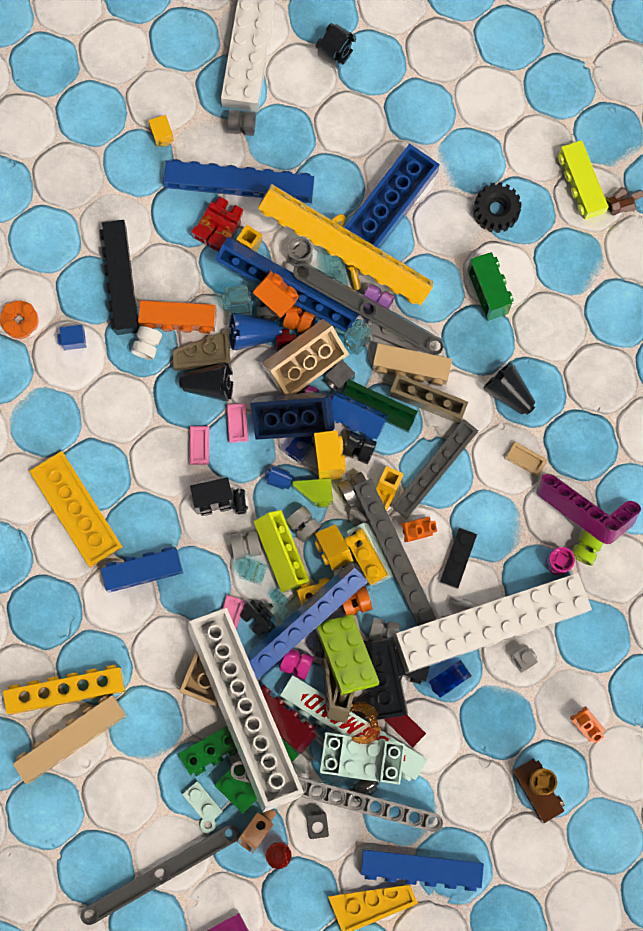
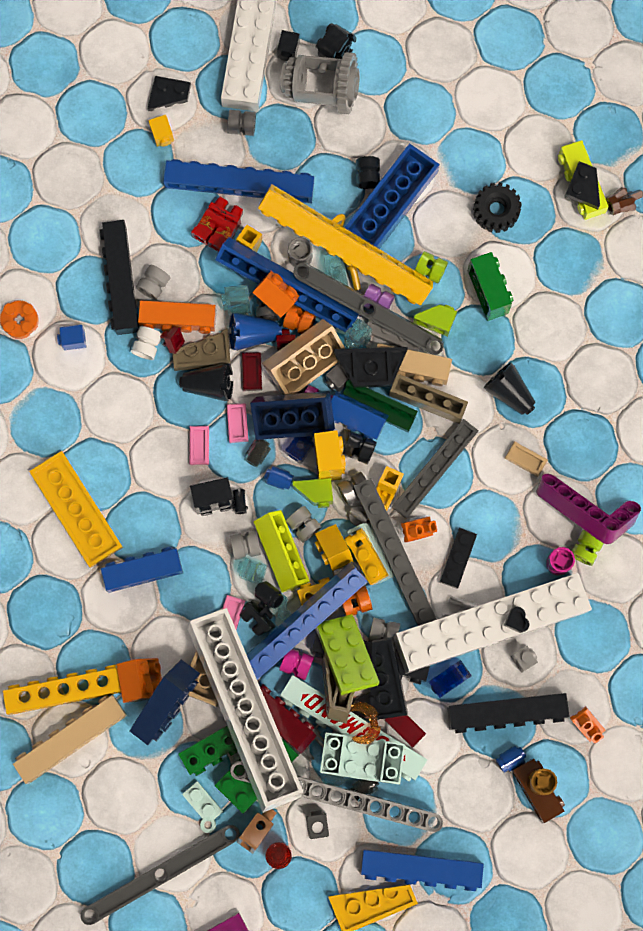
none -> orange slope [117,658,162,703]
none -> dark blue brick [129,659,200,745]
none -> light grey wheel [136,265,170,300]
none -> black wing [148,76,191,111]
none -> dark red tile [160,326,185,354]
none -> dark red tile [242,352,262,391]
none -> clear smoke brick [244,439,271,467]
none -> black brick [255,581,284,609]
none -> black brick [277,30,300,61]
none -> light grey piece [280,52,360,114]
none -> black wing [334,347,408,388]
none -> black wheel [356,156,380,189]
none -> lime slope [413,305,457,337]
none -> lime wheel [415,251,448,284]
none -> black brick [447,693,570,734]
none -> blue brick [496,746,526,773]
none -> black tile [504,607,530,633]
none -> black wing [565,161,600,210]

